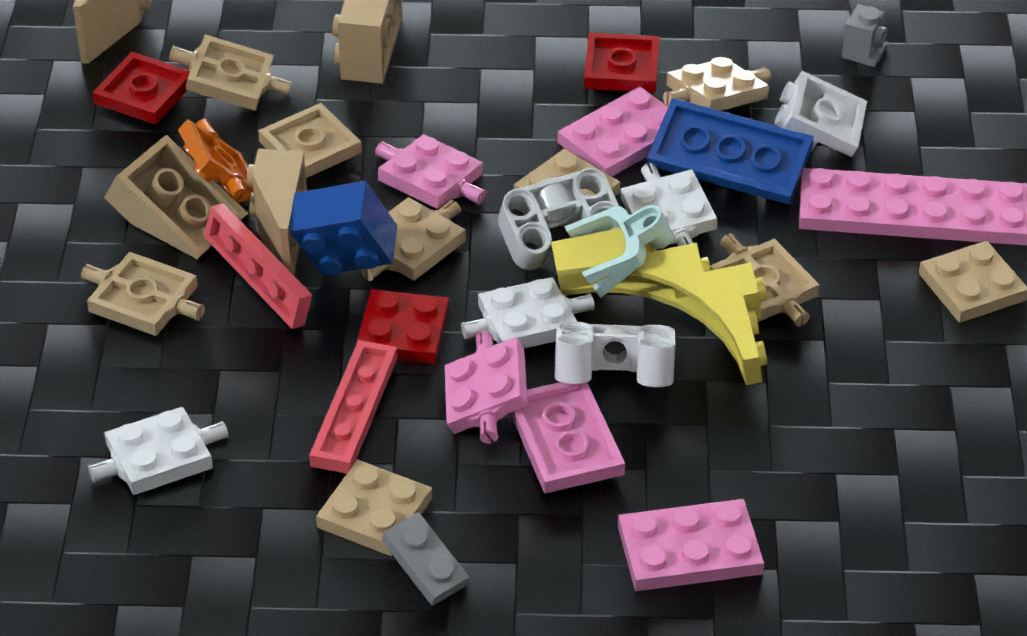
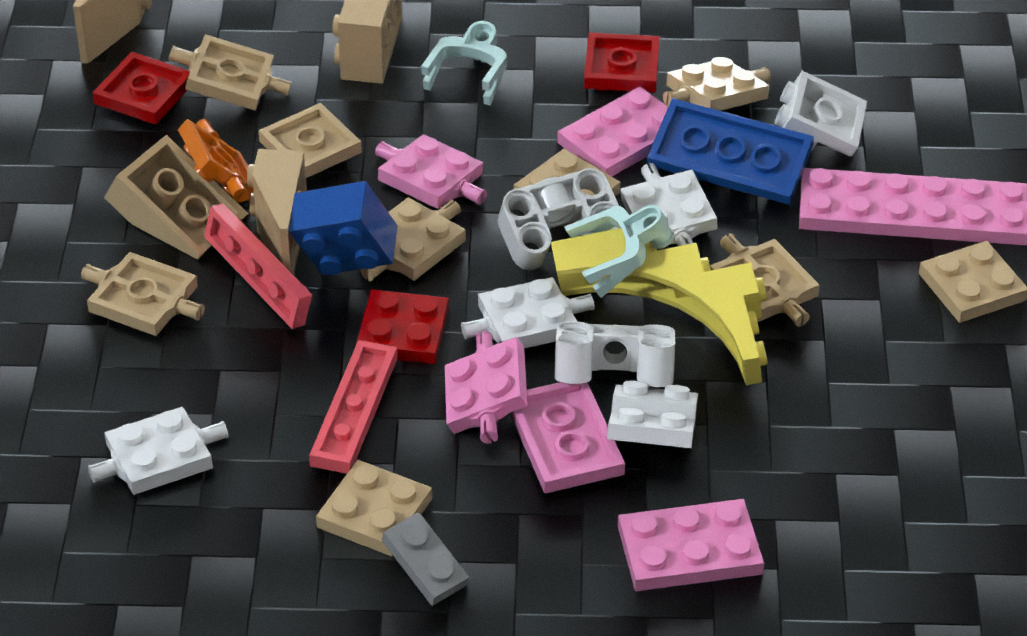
light grey brick [842,4,888,67] -> none
none -> light aqua piece [421,21,507,106]
none -> white plate [607,381,698,448]

